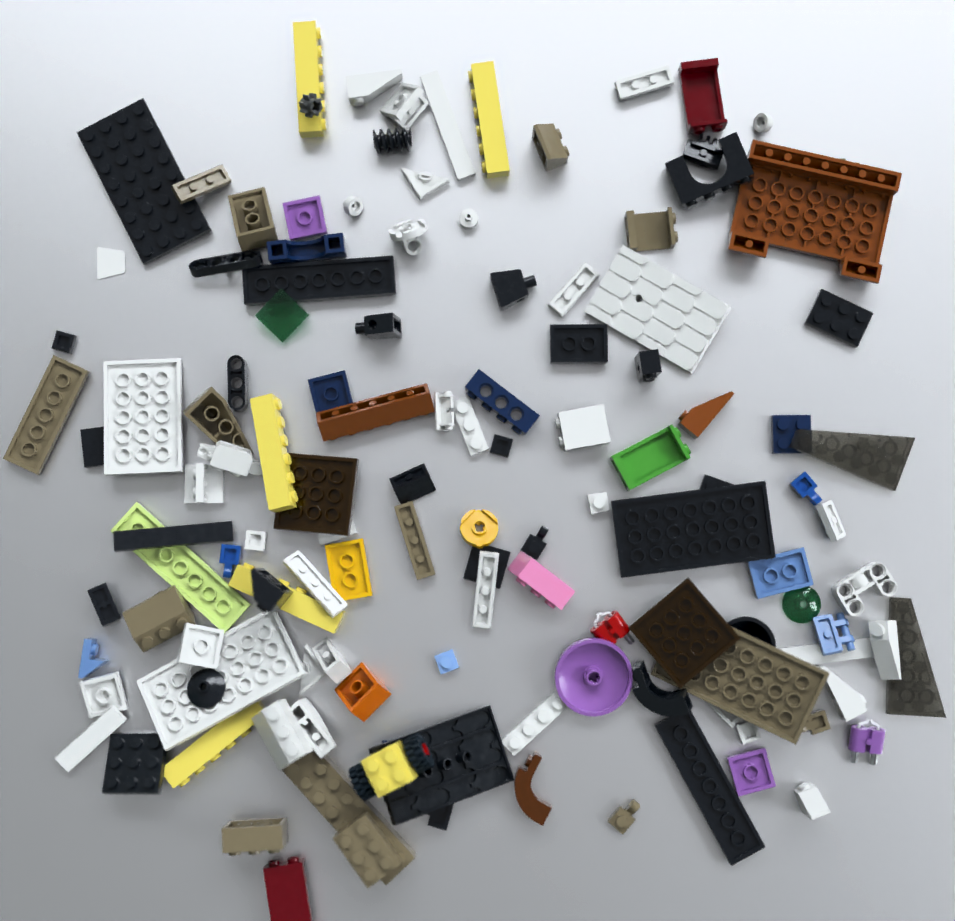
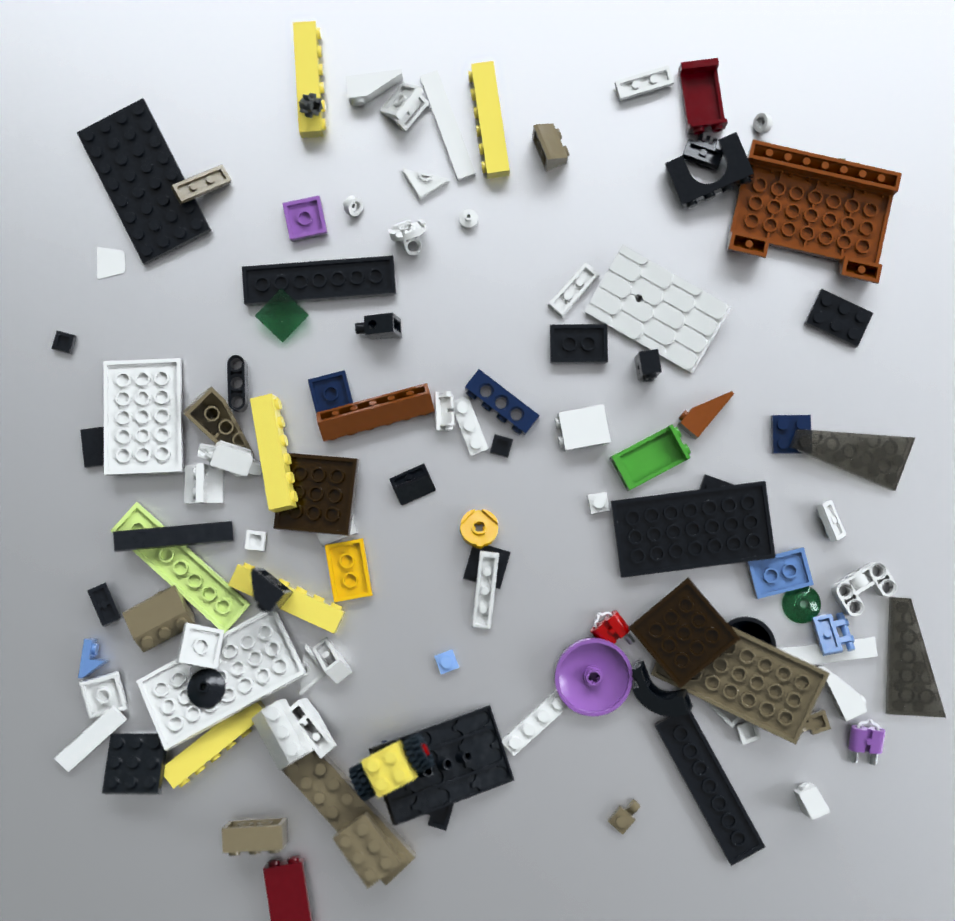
dark tan plate [3,355,90,475] -> none
black beam [189,250,263,277] -> none
blue plate [219,544,242,578] -> none
dark tan slope [228,187,278,252] -> none
dark blue arch [267,233,347,264] -> none
white tile [283,550,348,619] -> none
orange slope [334,662,391,722] -> none
black piece [373,127,412,154] -> none
dark tan plate [394,501,436,580] -> none
black torso [490,269,537,311] -> none
bright pink wedge [507,551,575,610] -> none
reddish brown arch [514,751,552,826] -> none
black plate [521,525,549,560] -> none
dark tan panel [624,207,678,252] -> none
medium lavender plate [726,747,776,797] -> none
blue plate [789,472,822,506] -> none
white slope [869,620,901,680] -> none

